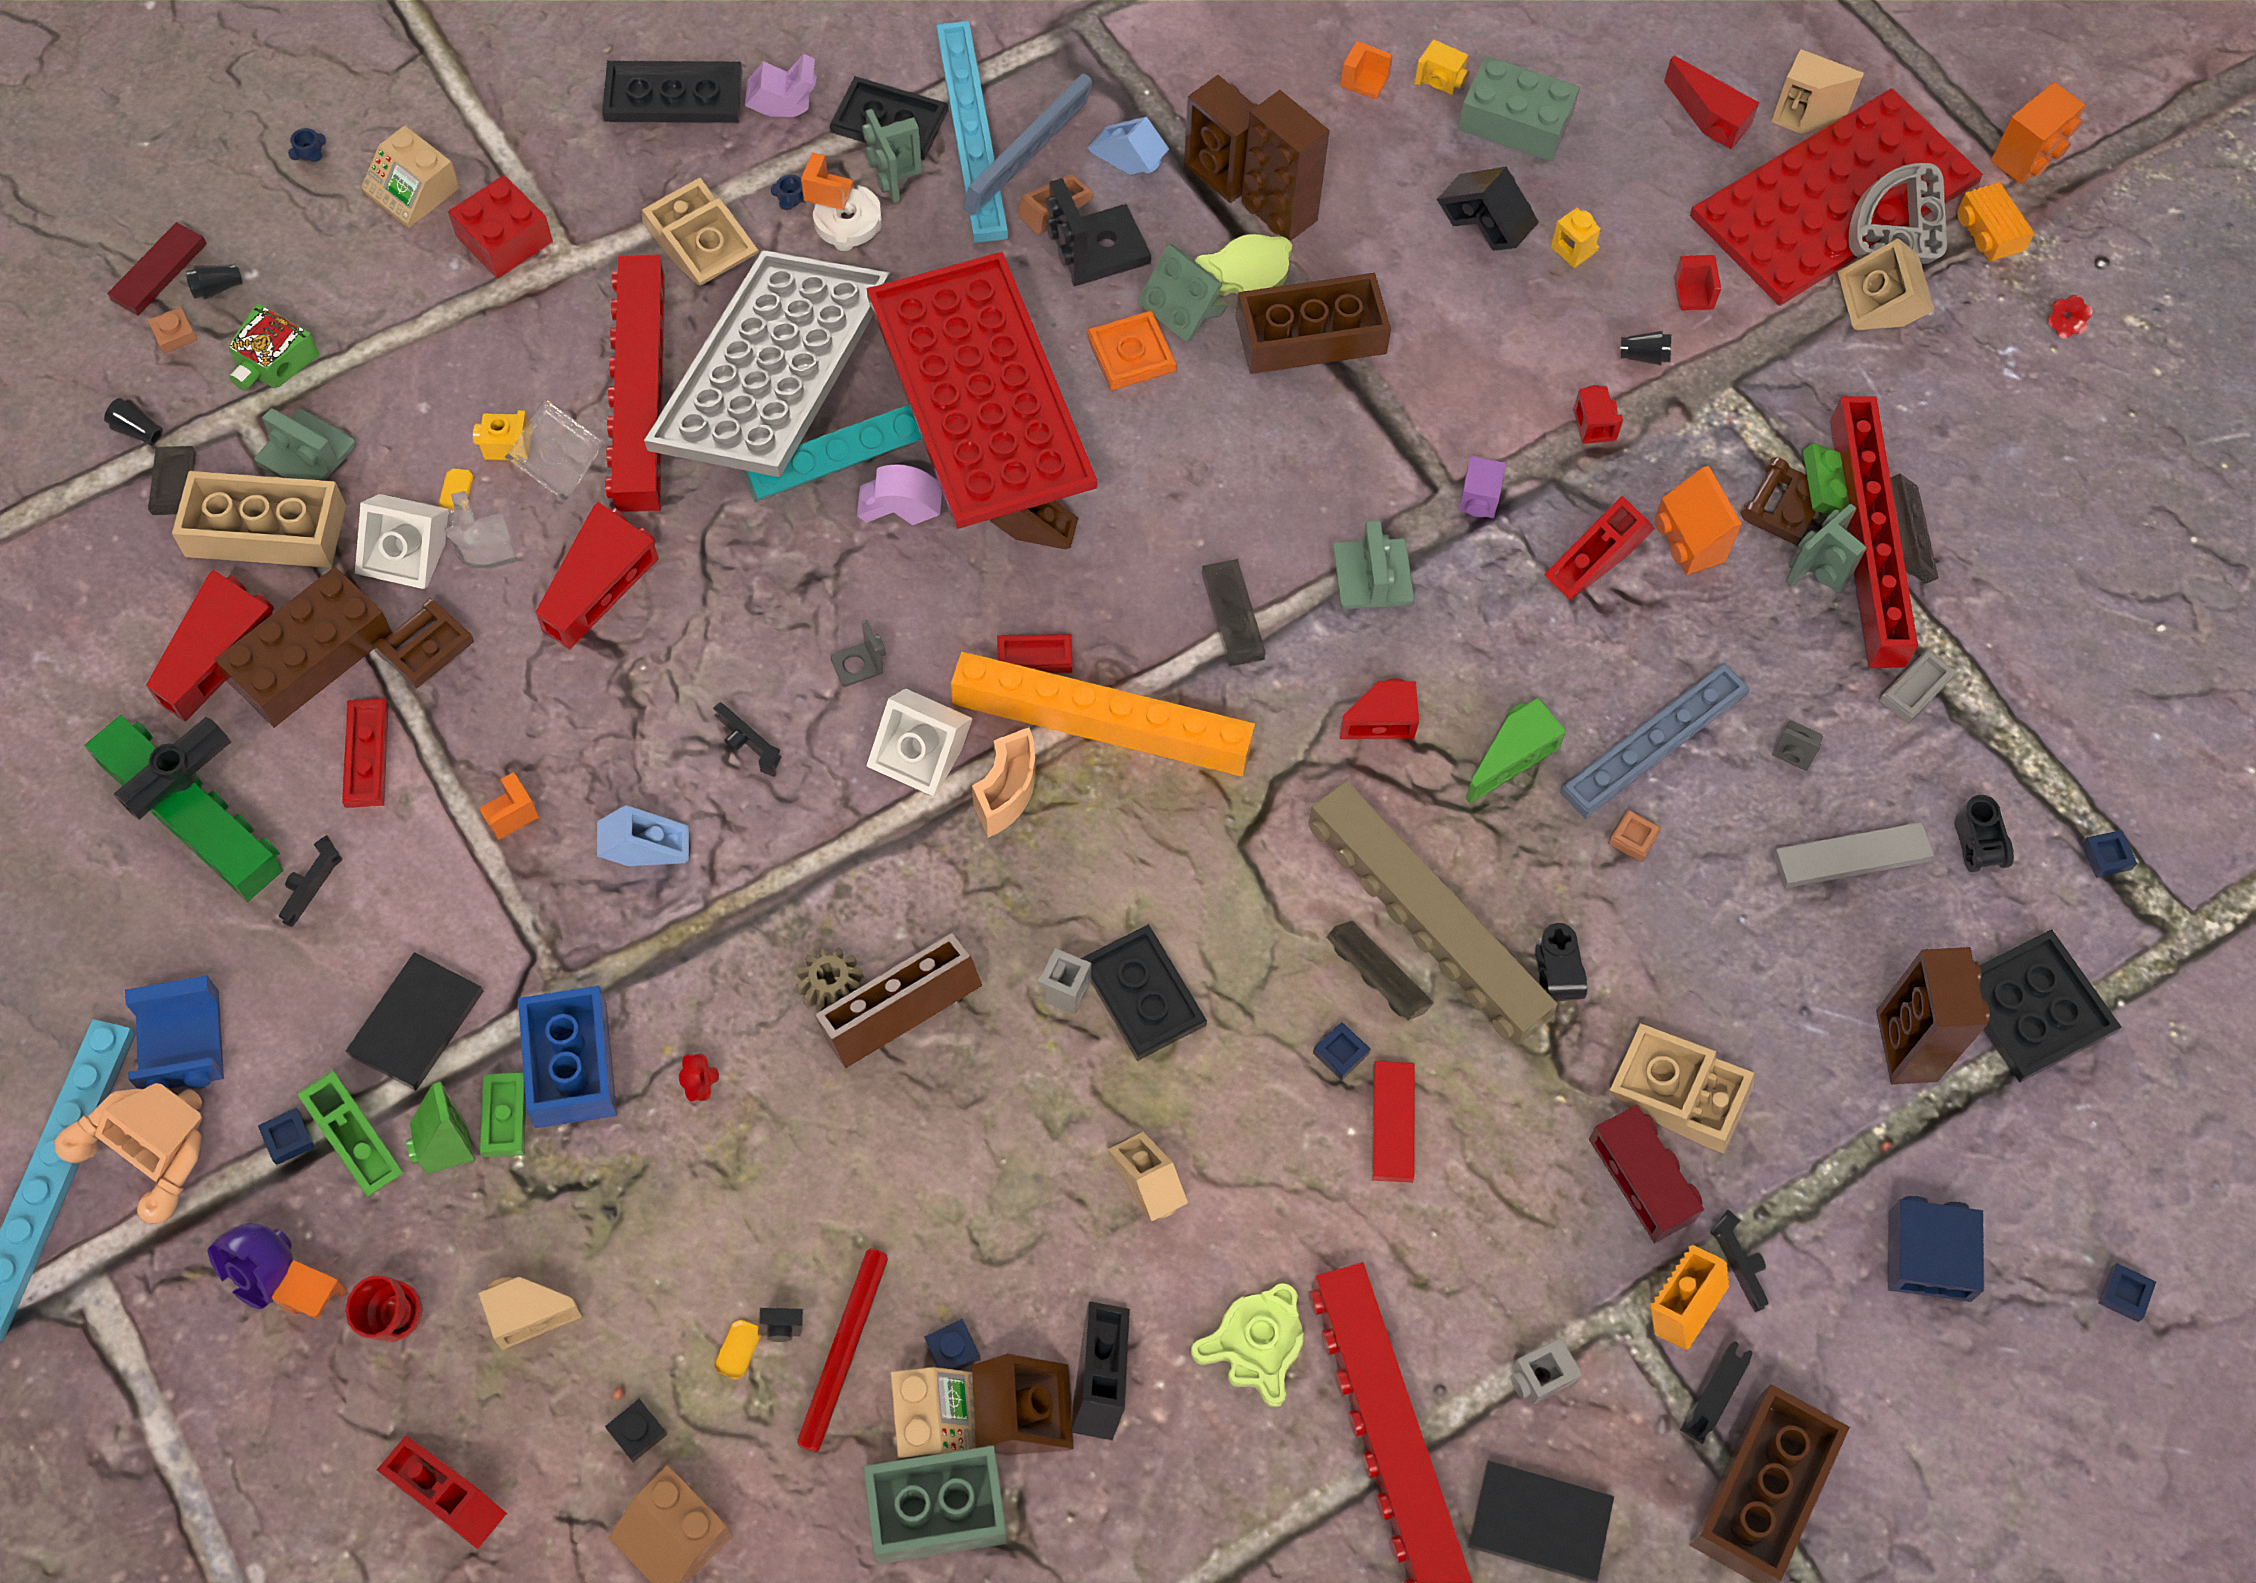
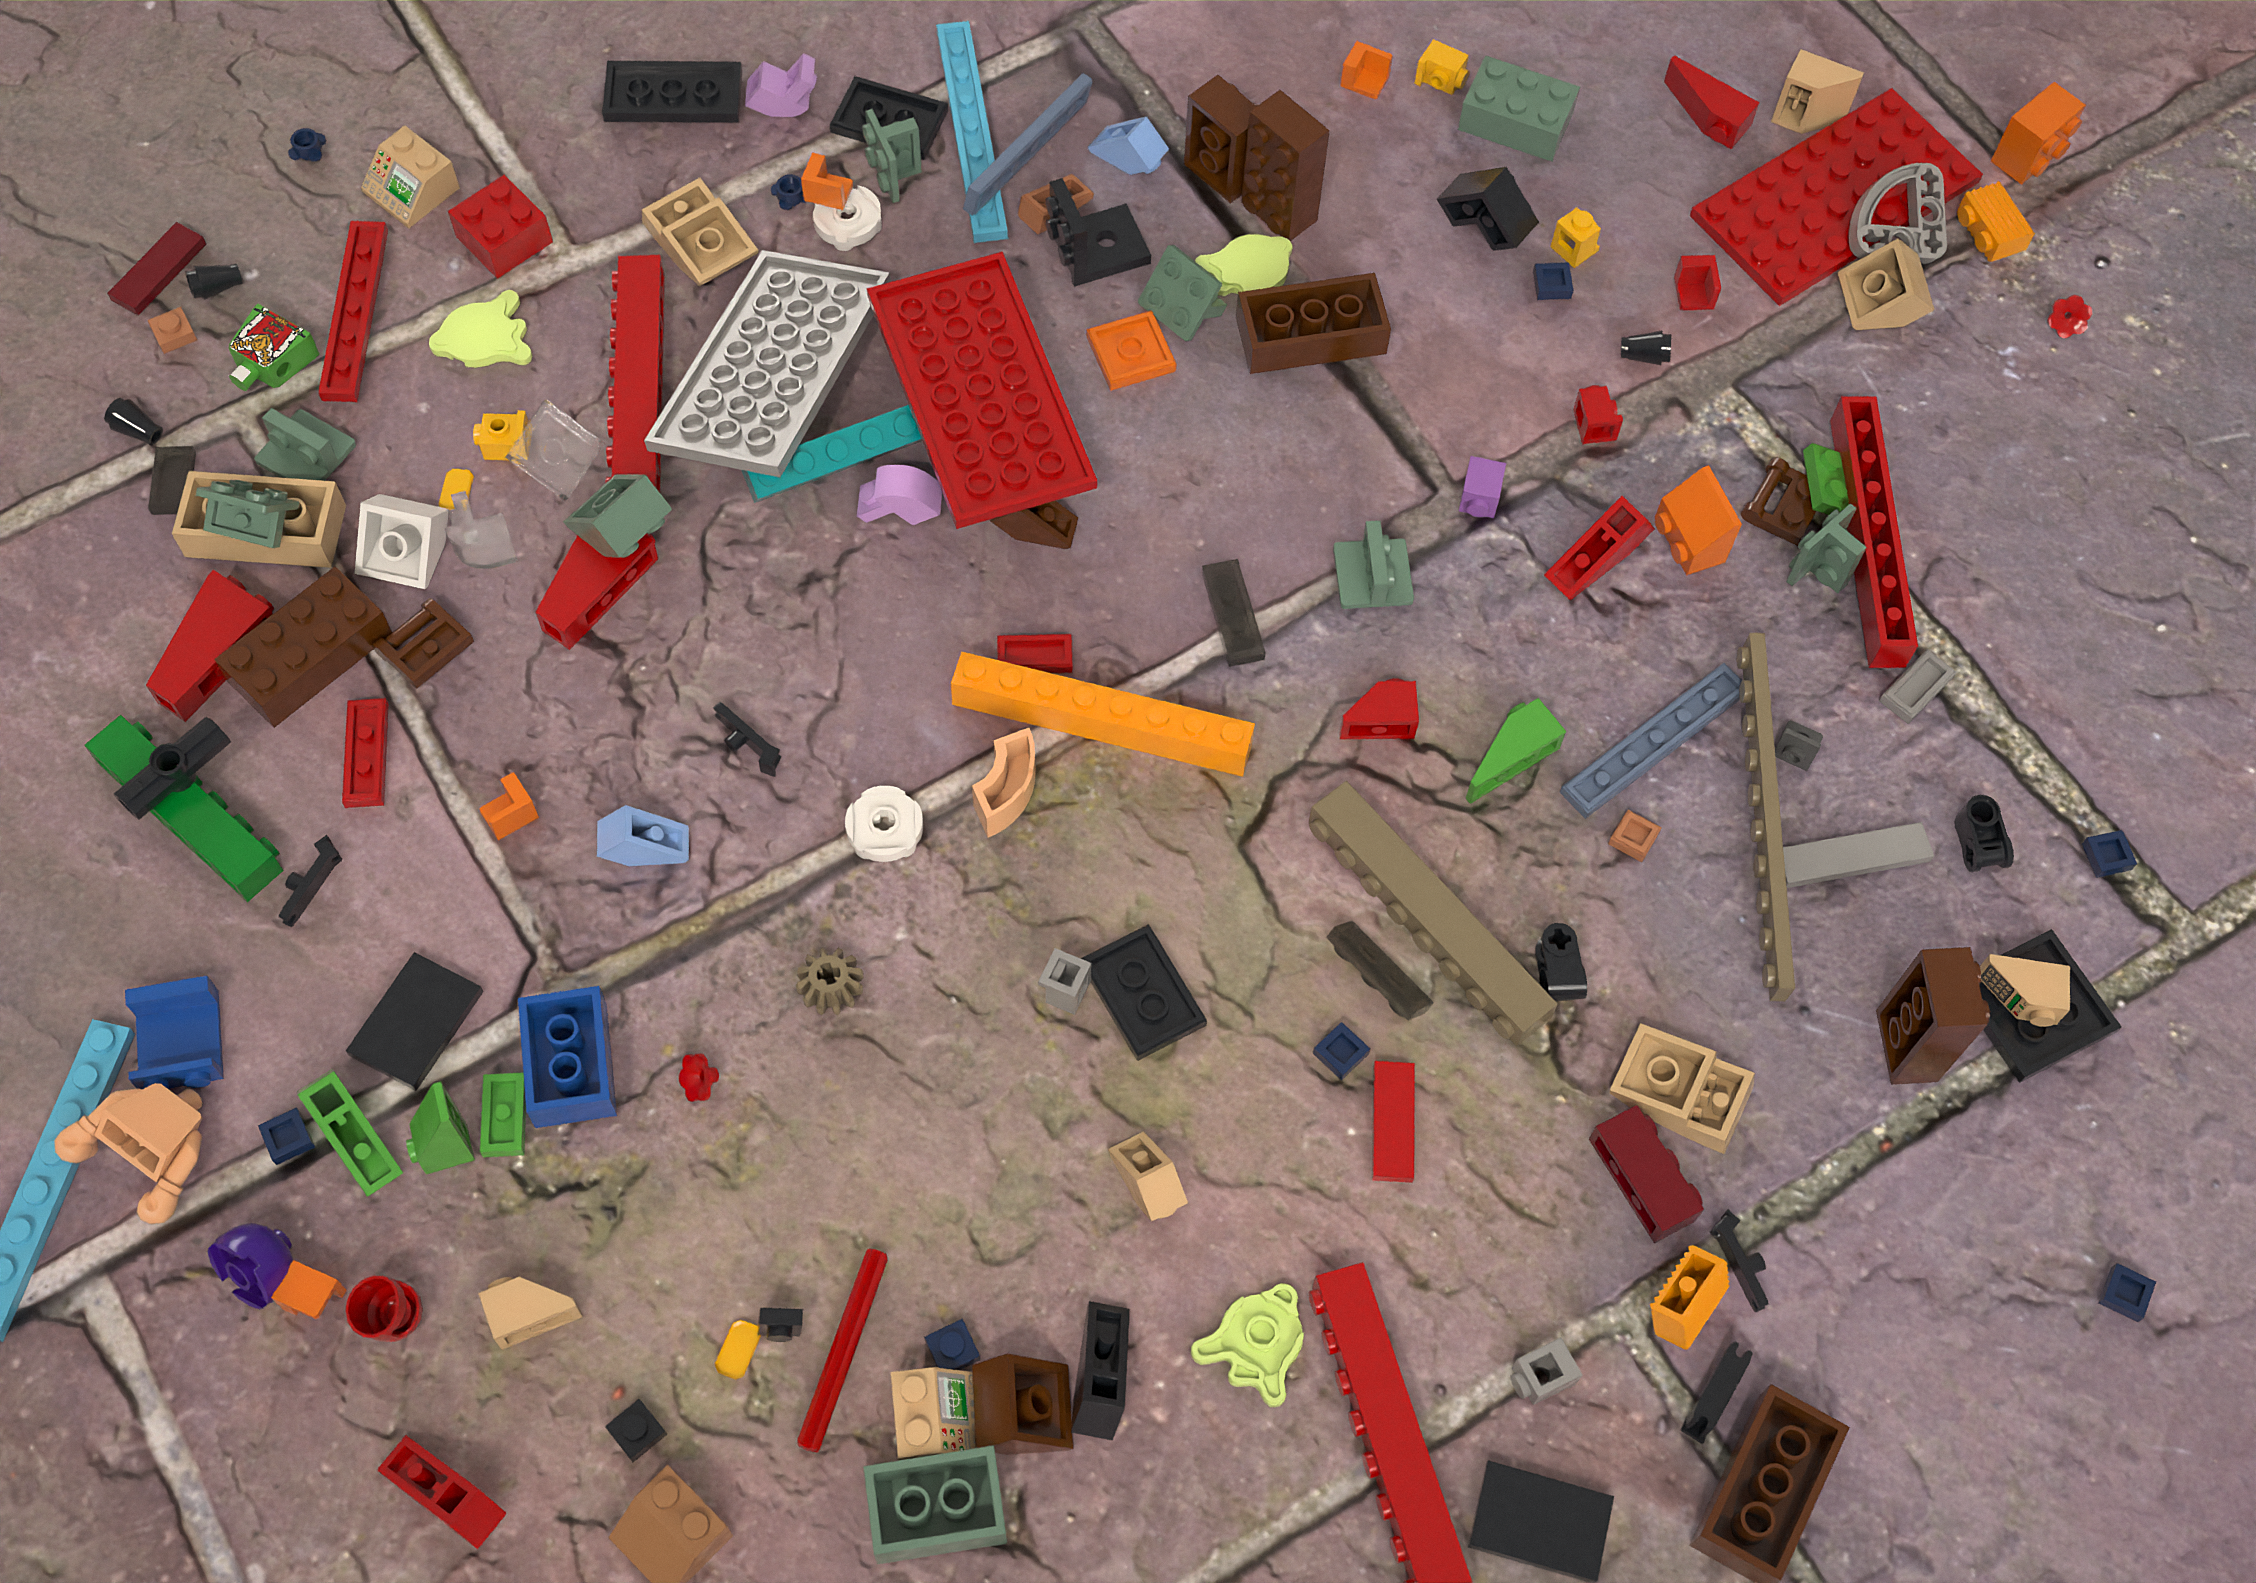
reddish brown brick [815,933,982,1069] -> none
dark grey bracket [831,620,886,687] -> none
white slope [866,688,973,797] -> none
dark blue brick [1888,1196,1984,1302] -> none
clear smoke plate [1890,473,1939,584] -> none
none -> sand green bracket [196,480,299,548]
none -> red plate [318,221,388,402]
none -> yellowish green tile [429,290,533,368]
none -> sand green slope [563,474,672,558]
none -> white plate [845,786,923,862]
none -> dark blue plate [1533,262,1574,300]
none -> dark tan plate [1737,633,1795,1002]
none -> tan slope [1980,954,2070,1027]

